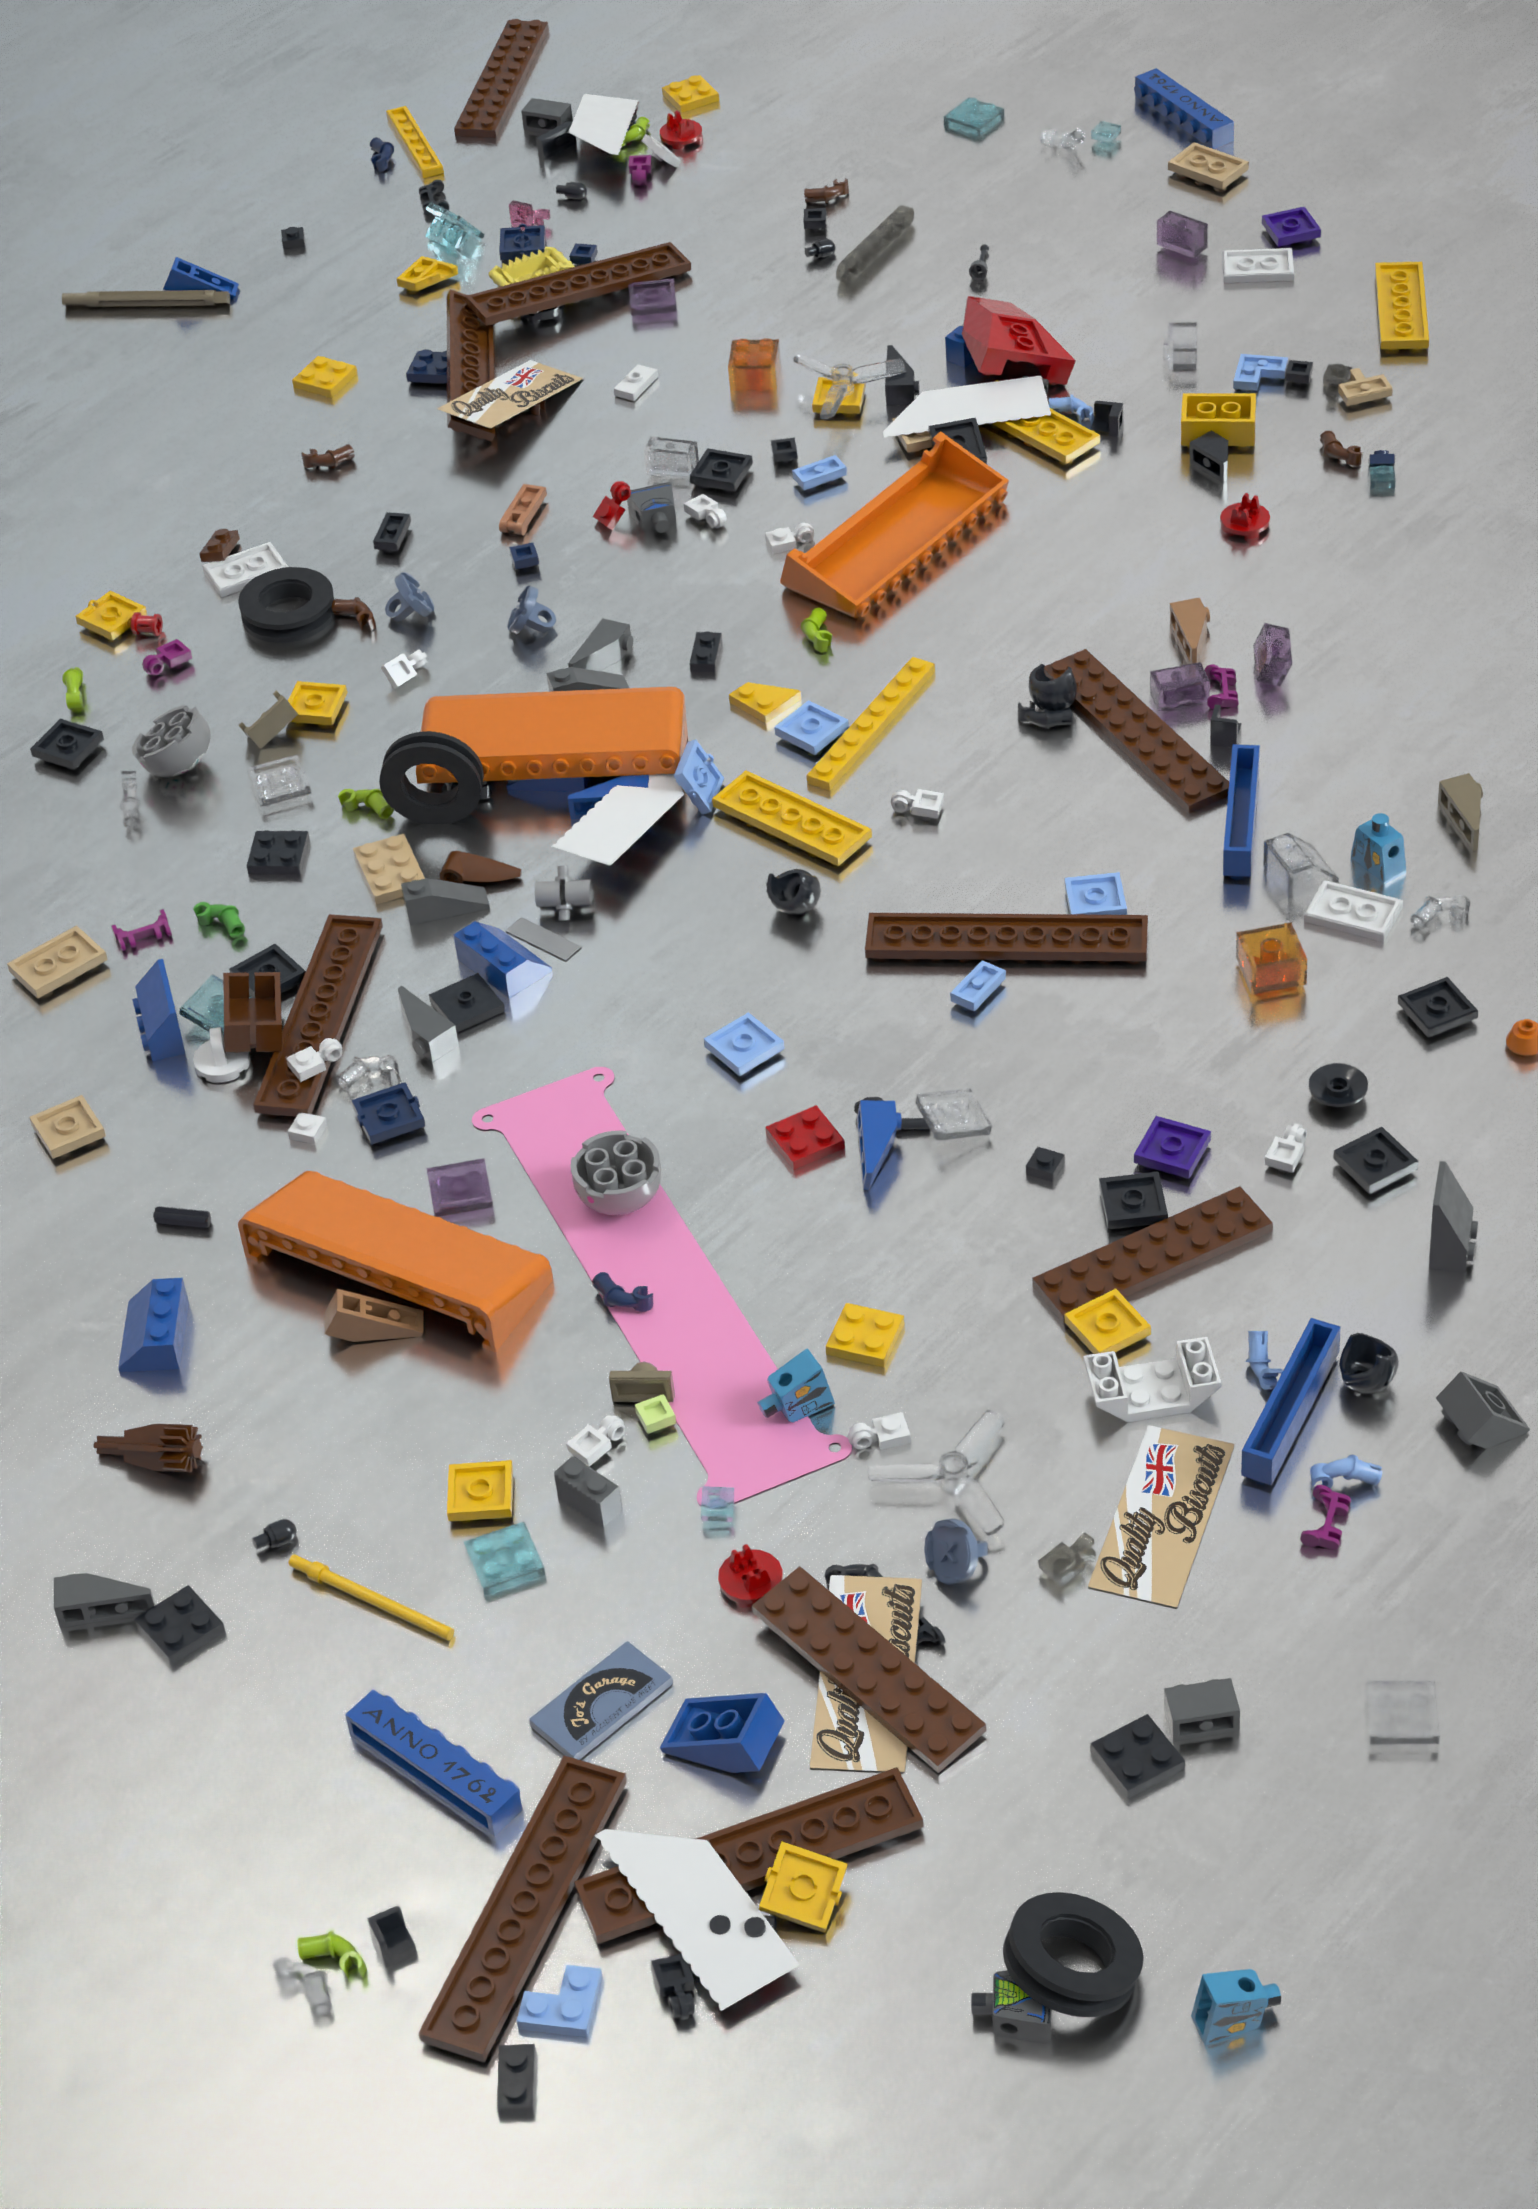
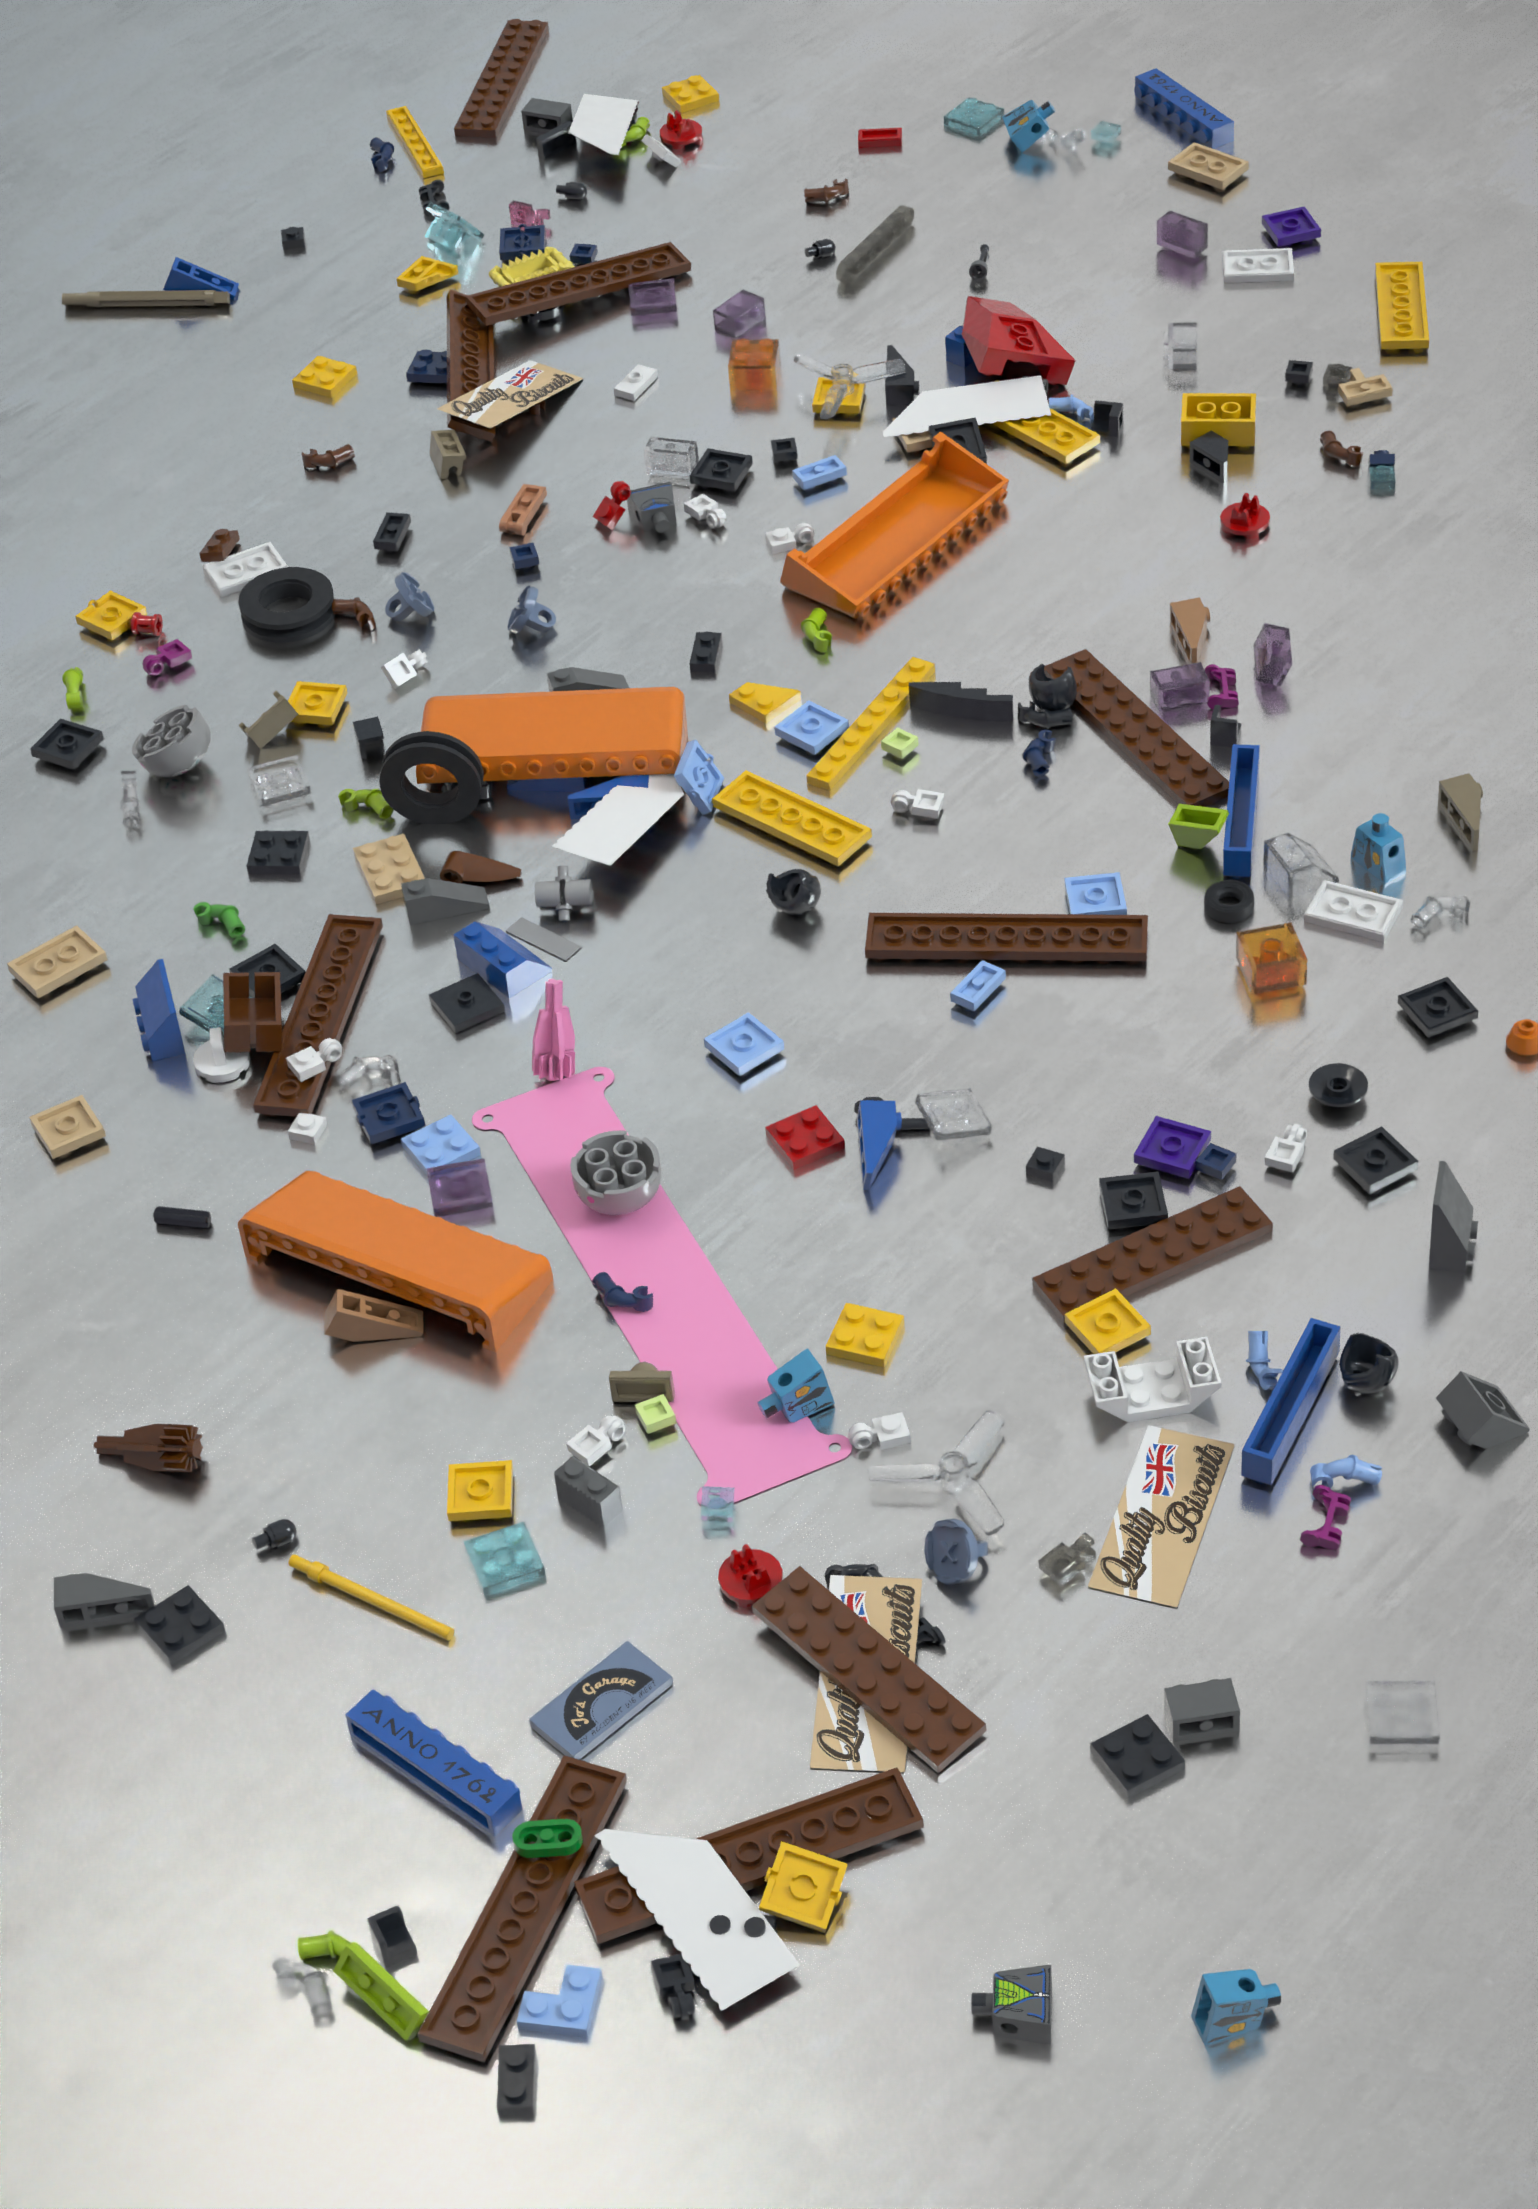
magenta piece [111,909,172,951] -> none
blue slope [118,1277,189,1372] -> none
dark grey slope [397,986,459,1063] -> none
dark grey slope [568,618,633,671] -> none
magenta plate [628,155,652,186] -> none
blue slope [660,1693,785,1773] -> none
black plate [803,208,827,230] -> none
black tyre [1003,1892,1144,2017] -> none
light blue plate [1233,354,1288,391] -> none
none -> lime plate [333,1941,429,2042]
none -> black panel [353,716,384,760]
none -> light blue plate [401,1114,481,1180]
none -> dark tan hinge [429,430,466,479]
none -> green plate [512,1819,583,1858]
none -> bright pink piece [532,979,575,1081]
none -> clear purple brick [713,289,766,339]
none -> red tile [858,127,902,148]
none -> yellowish green plate [881,727,919,759]
none -> black slope [909,682,1014,722]
none -> dark azure torso [1002,100,1056,153]
none -> dark blue piece [1022,730,1056,777]
none -> lime slope [1168,804,1229,849]
none -> dark blue plate [1196,1143,1237,1180]
none -> black tyre [1204,880,1255,923]

